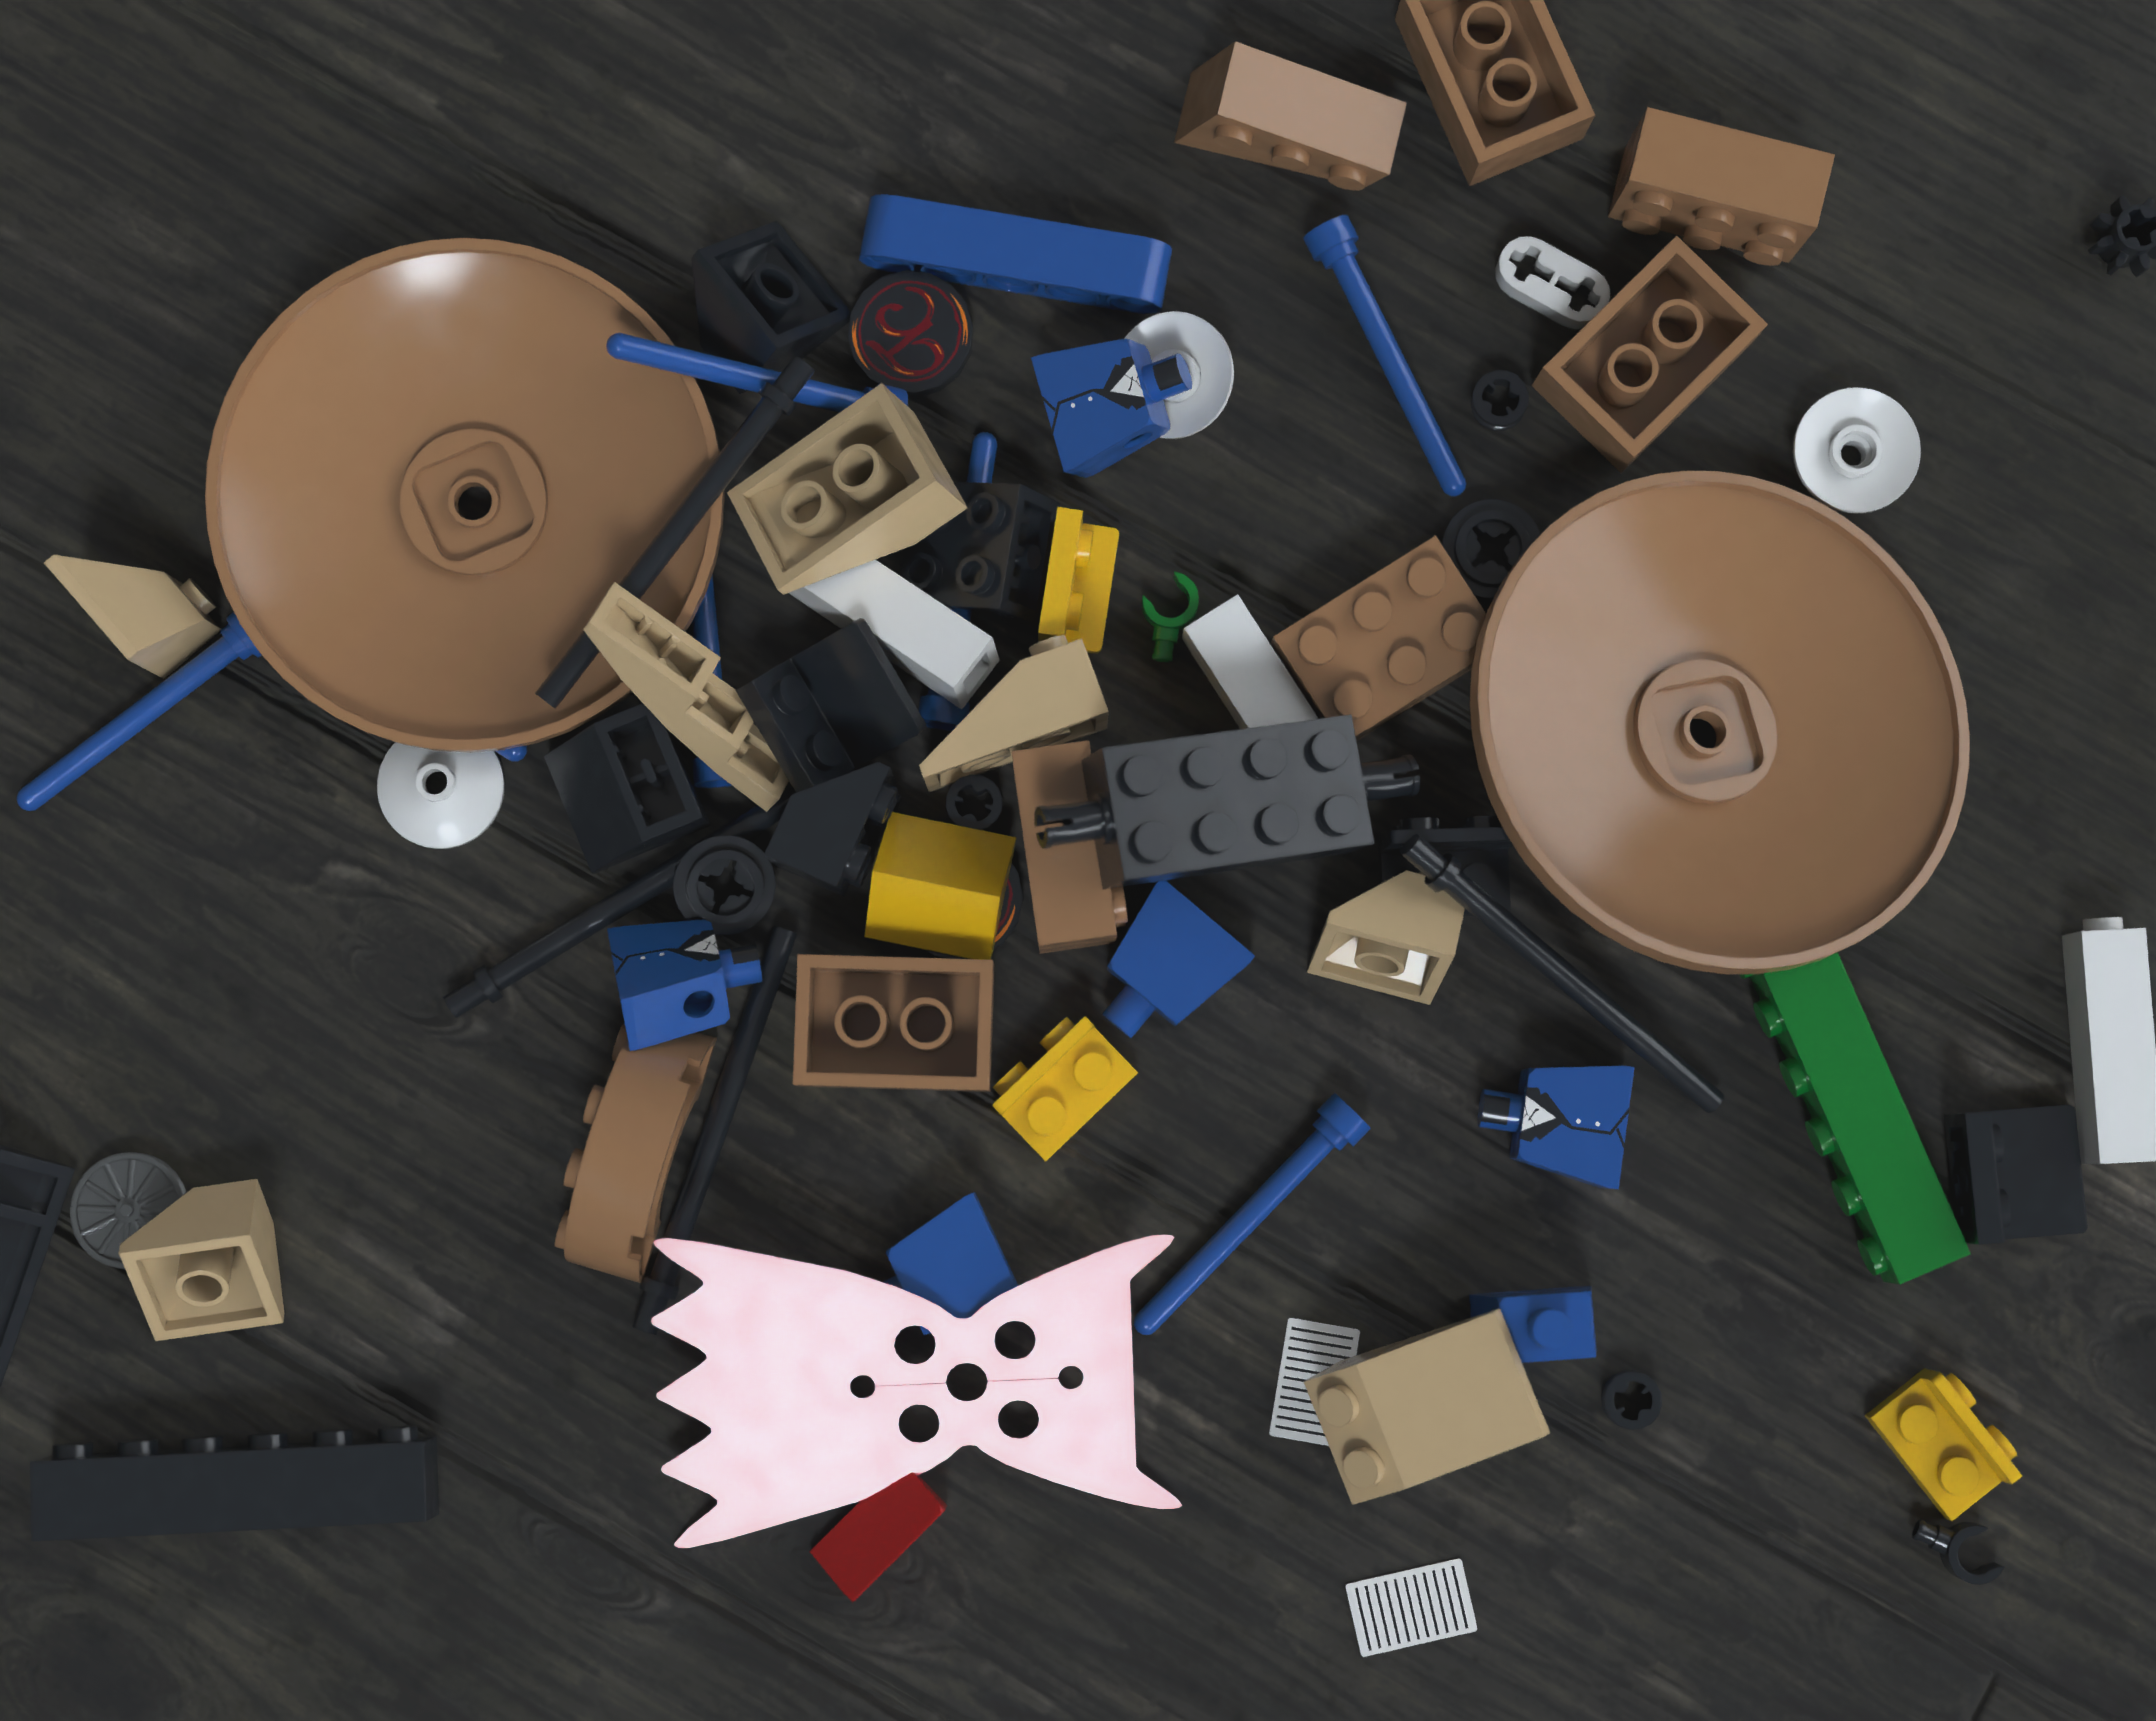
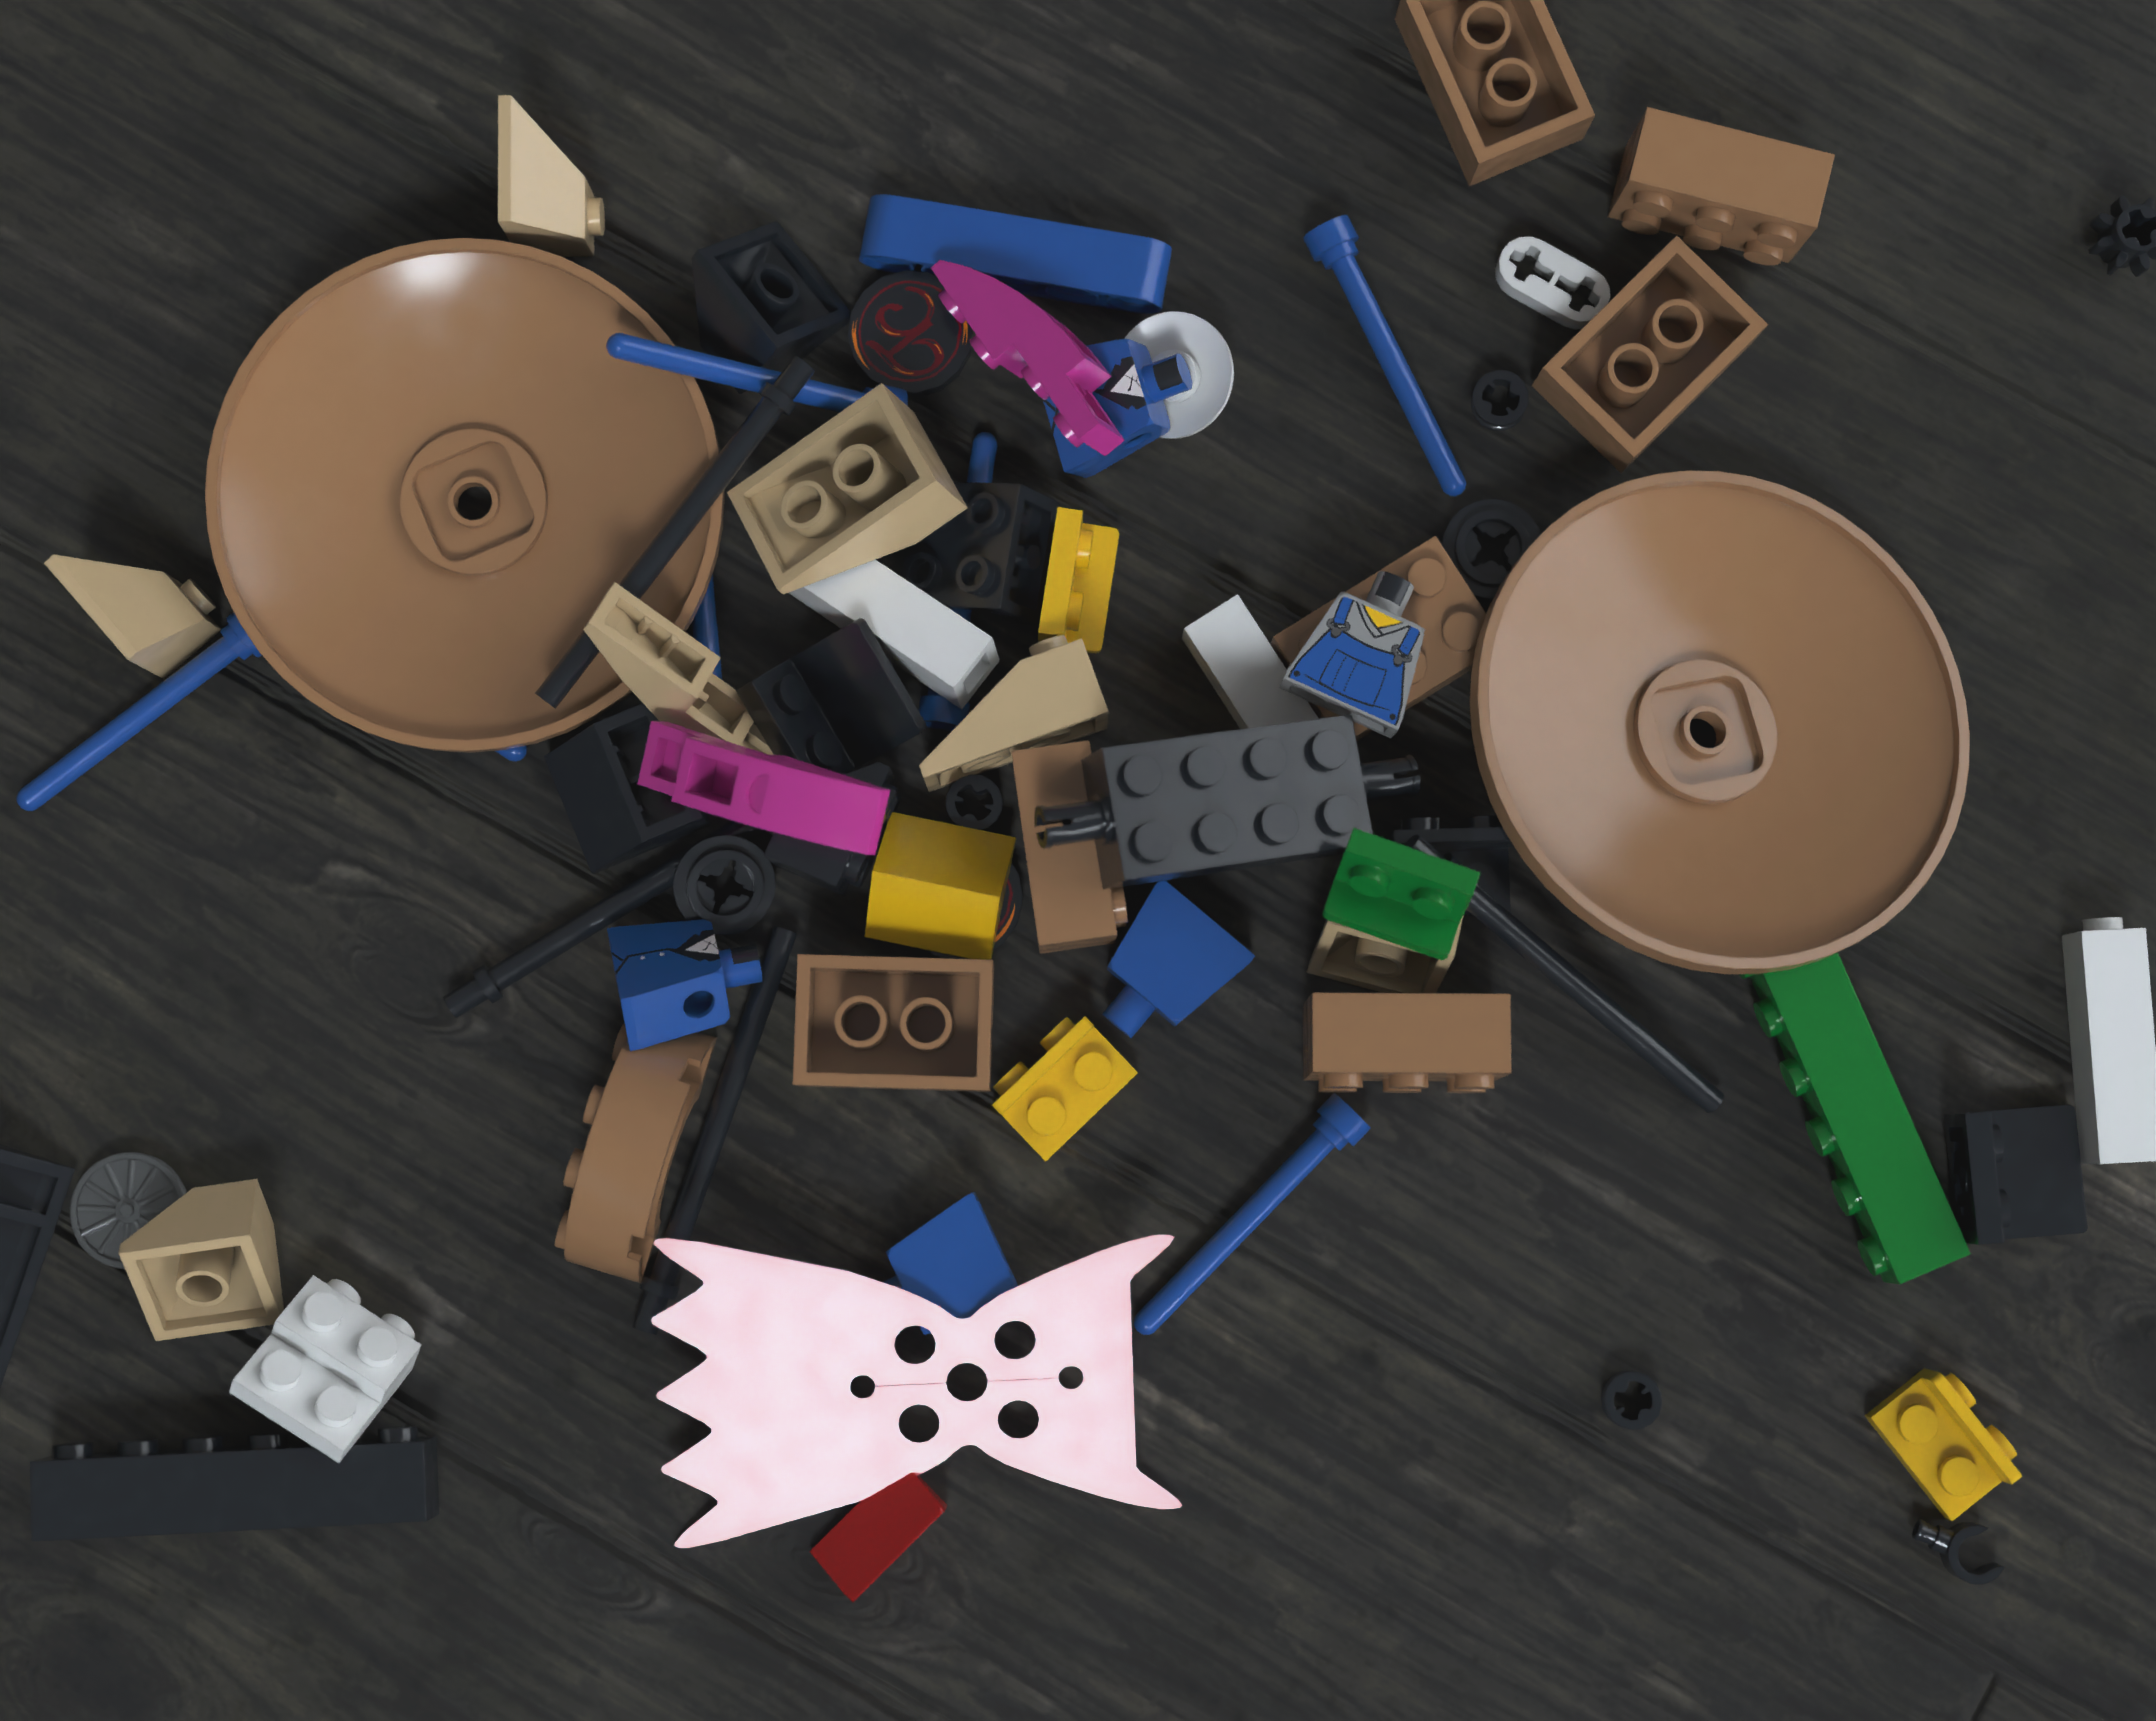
white dish [377,742,505,849] -> none
green piece [1141,571,1199,662] -> none
medium nougat wedge [1174,41,1407,190] -> none
white sticker [1269,1318,1360,1446] -> none
tan slope [1304,1308,1550,1505] -> none
white sticker [1346,1558,1477,1657] -> none
blue torso [1469,1286,1597,1363] -> none
blue torso [1477,1066,1635,1190] -> none
white dish [1793,387,1921,513] -> none
none -> white plate [229,1275,421,1463]
none -> tan slope [498,95,605,257]
none -> dark pink slope [638,721,890,855]
none -> dark pink slope [931,260,1125,456]
none -> torso [1279,571,1425,738]
none -> medium nougat brick [1303,993,1511,1093]
none -> green bracket [1322,828,1480,960]

